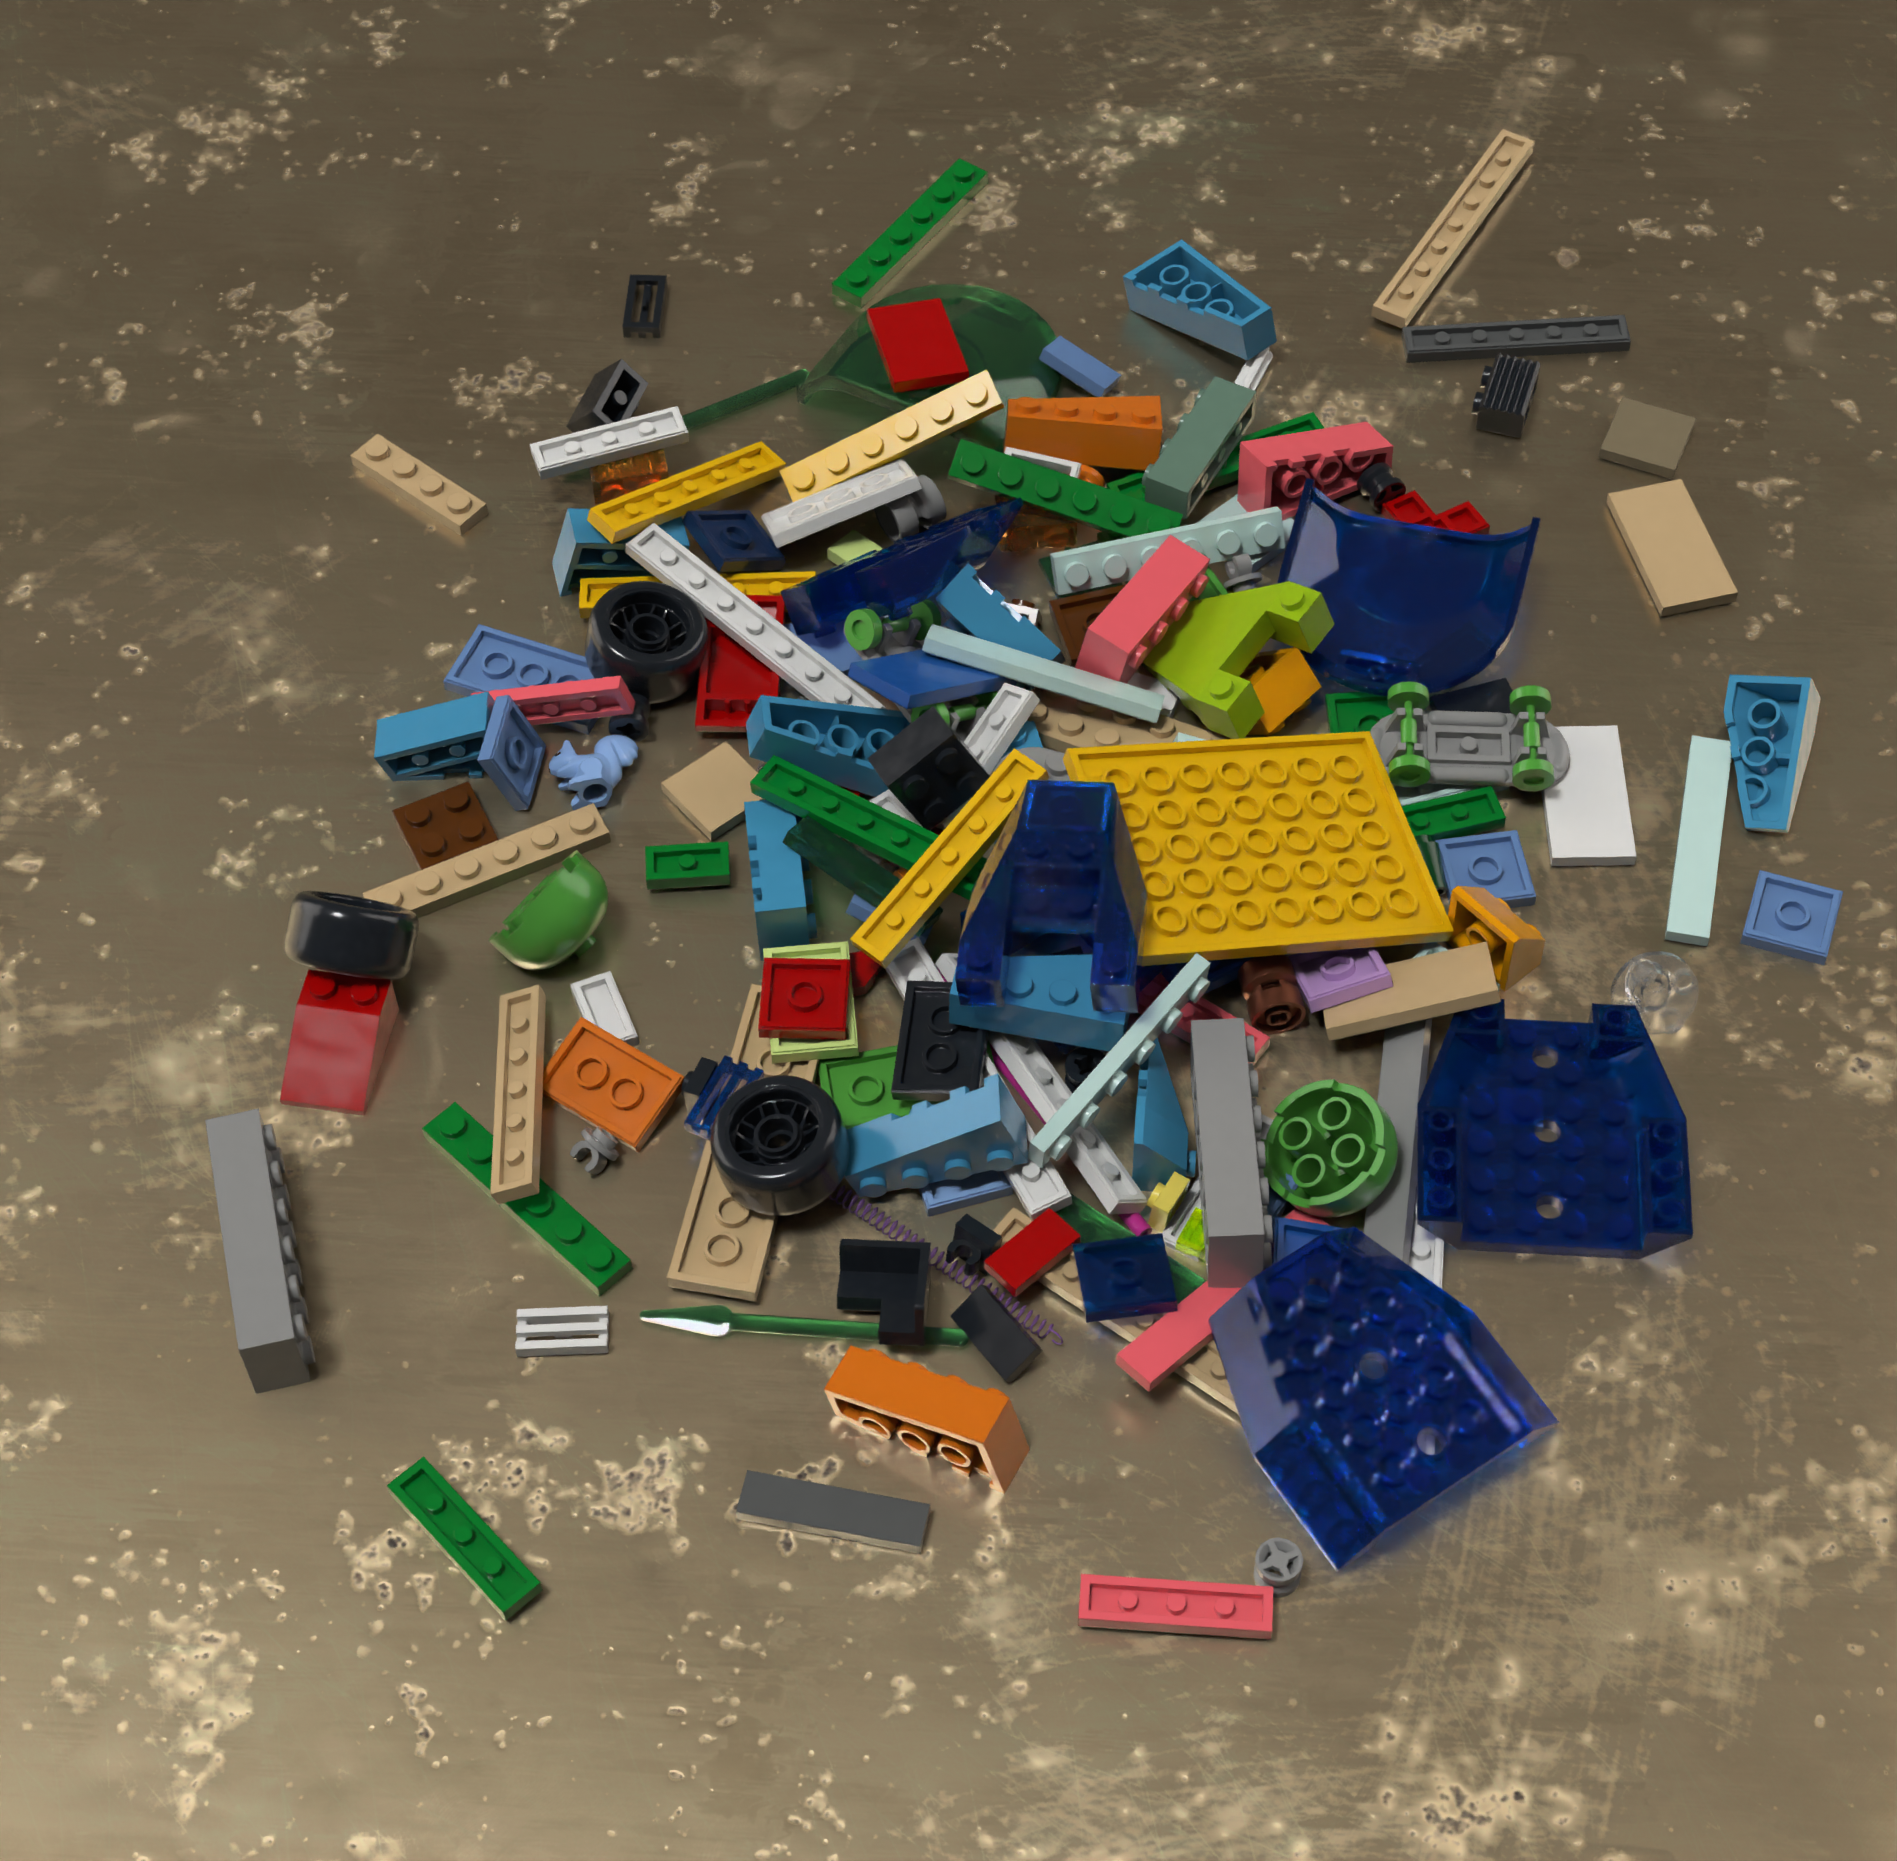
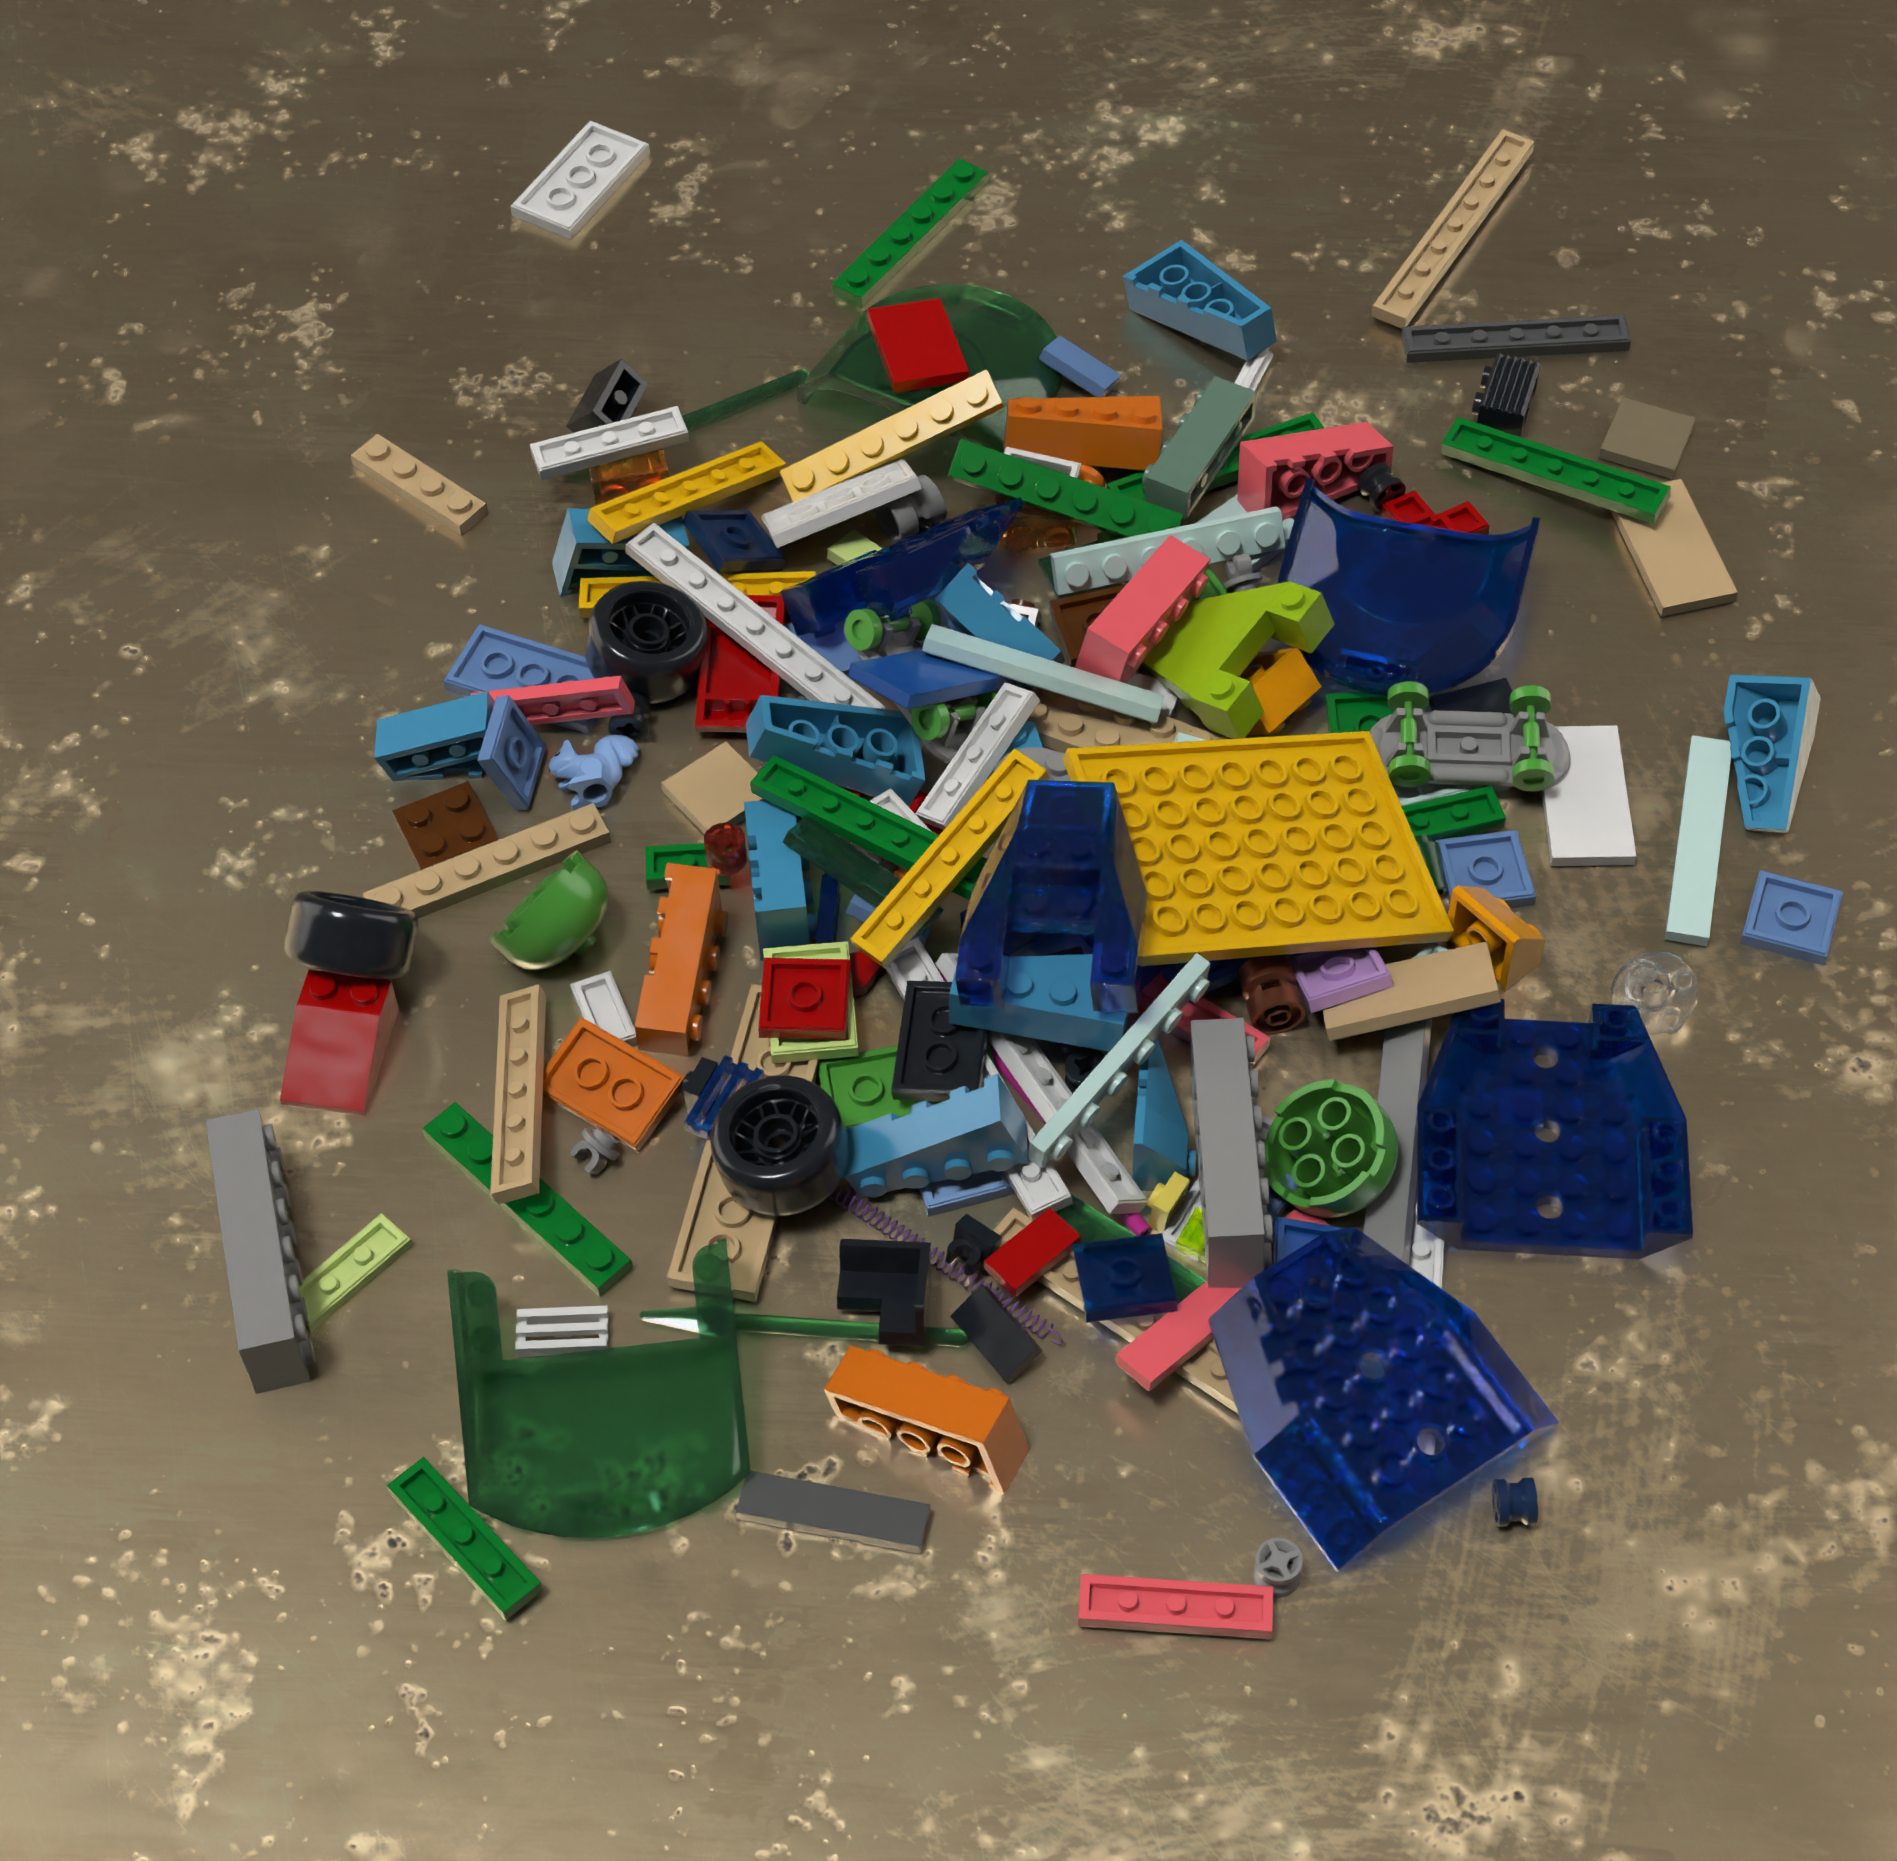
black tile [622,275,668,338] -> none
black brick [867,706,990,831] -> none
none -> yellowish green tile [299,1213,413,1332]
none -> clear green windscreen [447,1239,751,1538]
none -> white tile [510,121,650,240]
none -> orange wedge [634,863,728,1057]
none -> clear red wheel [704,822,747,876]
none -> clear blue tile [815,872,841,944]
none -> green plate [1441,417,1671,524]
none -> dark blue wheel [1492,1477,1538,1527]

